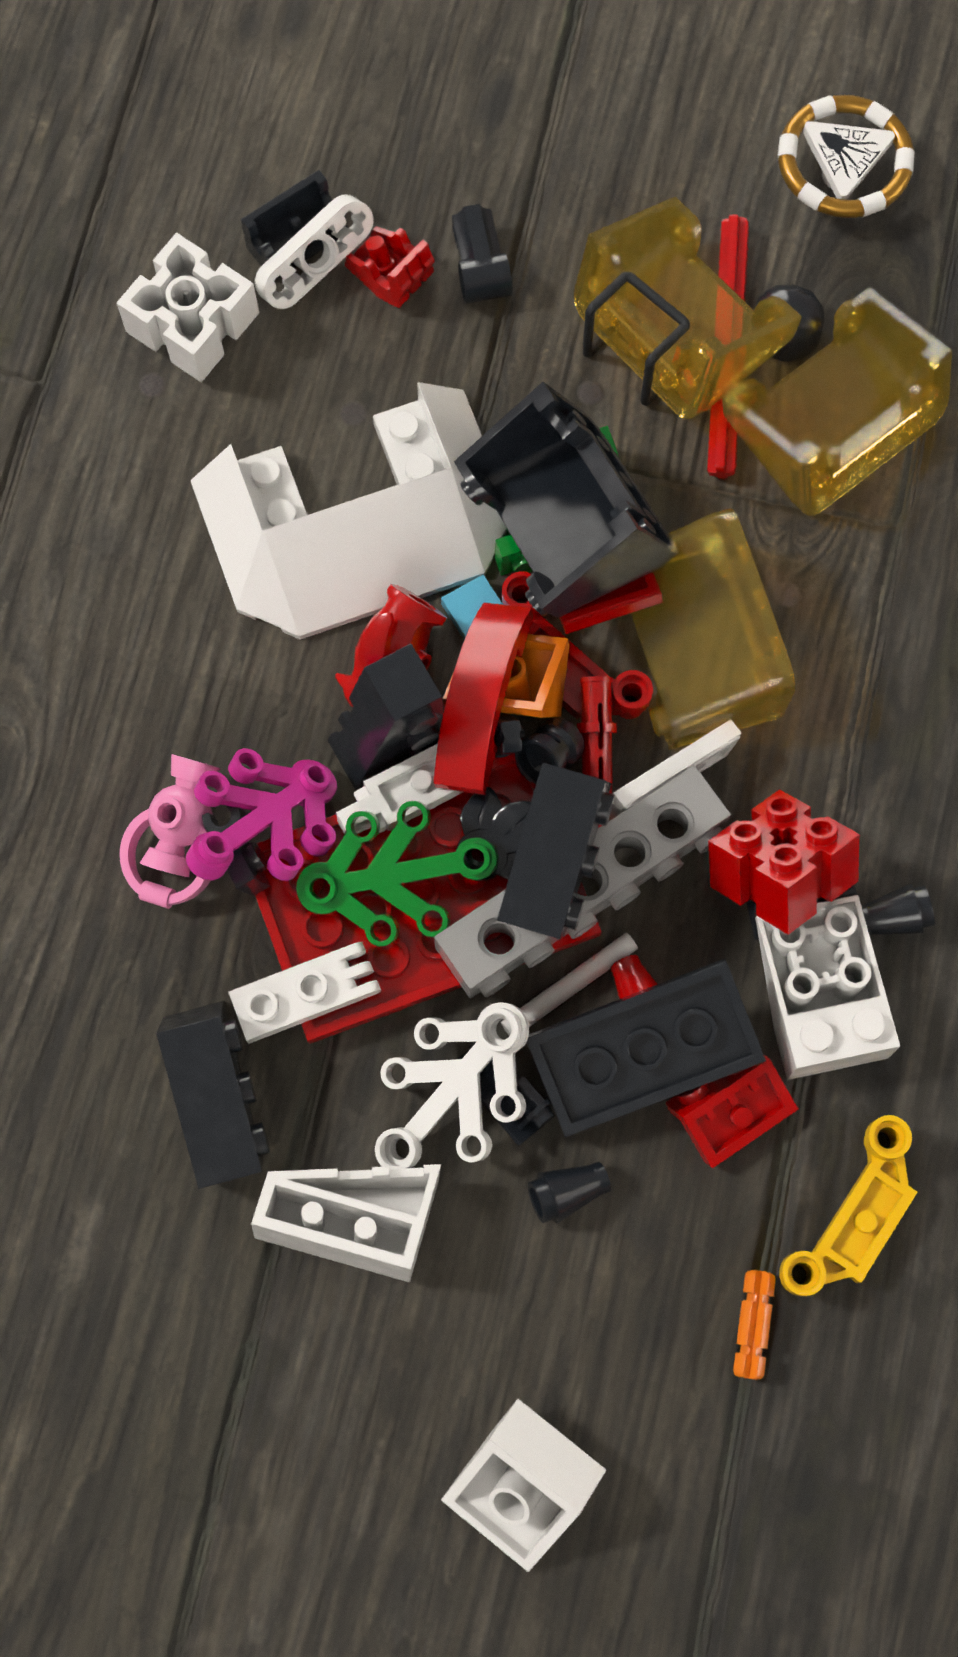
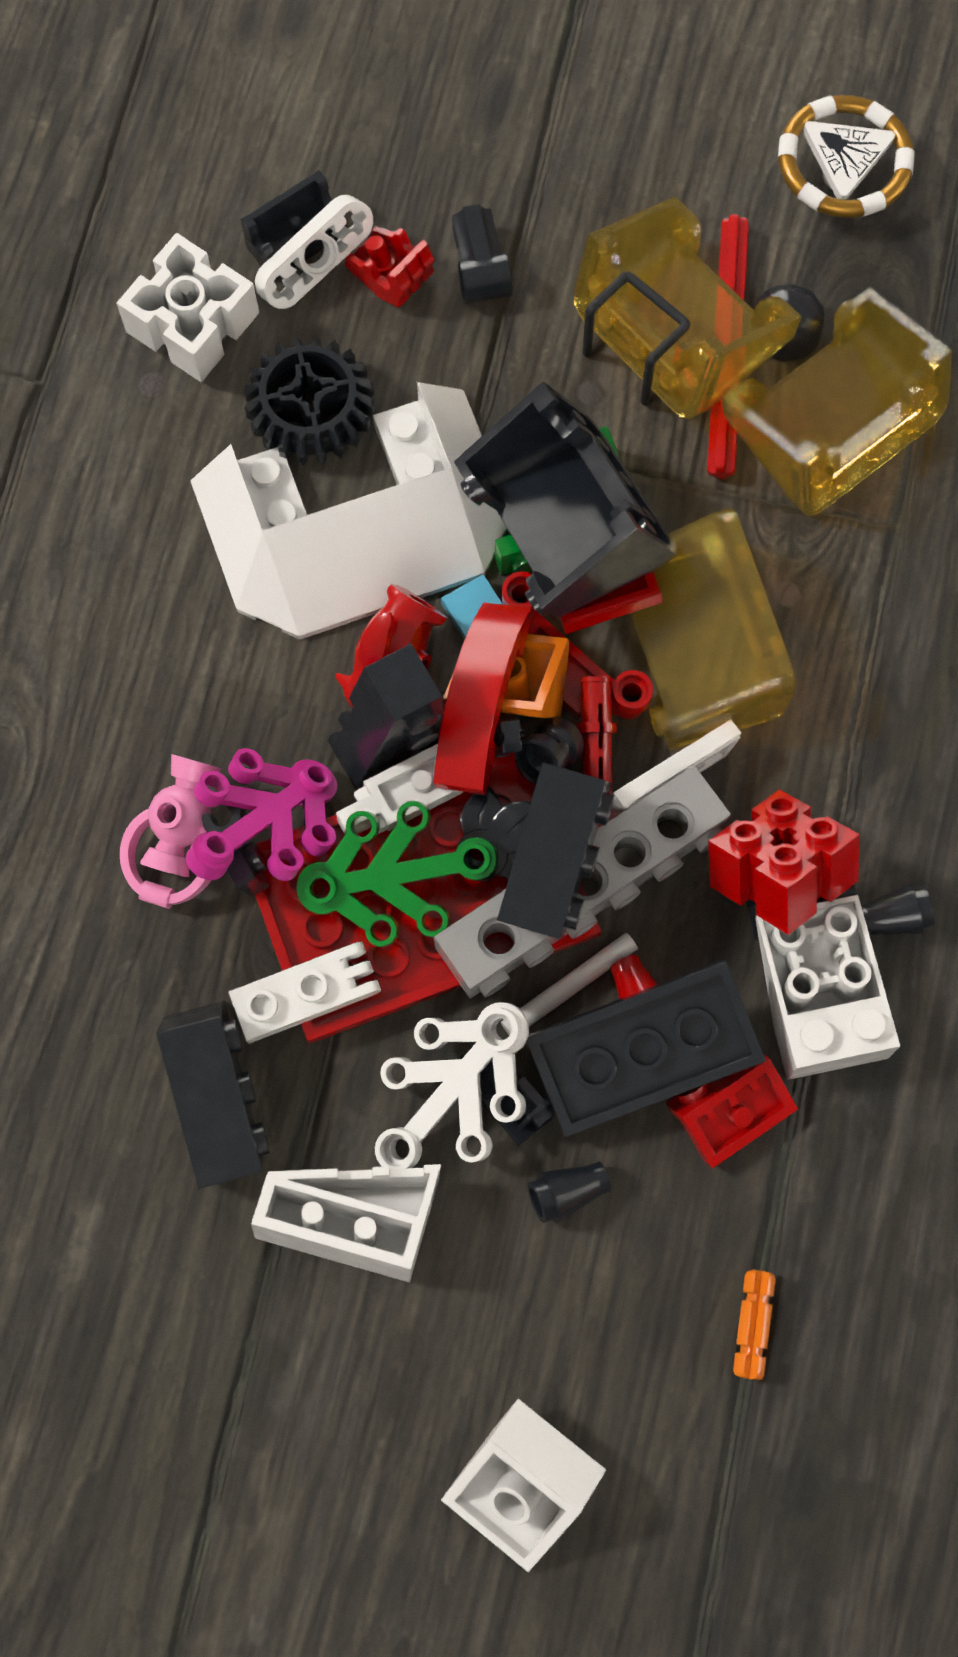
yellow plate [779,1115,917,1296] -> none
none -> black gear [244,335,375,466]

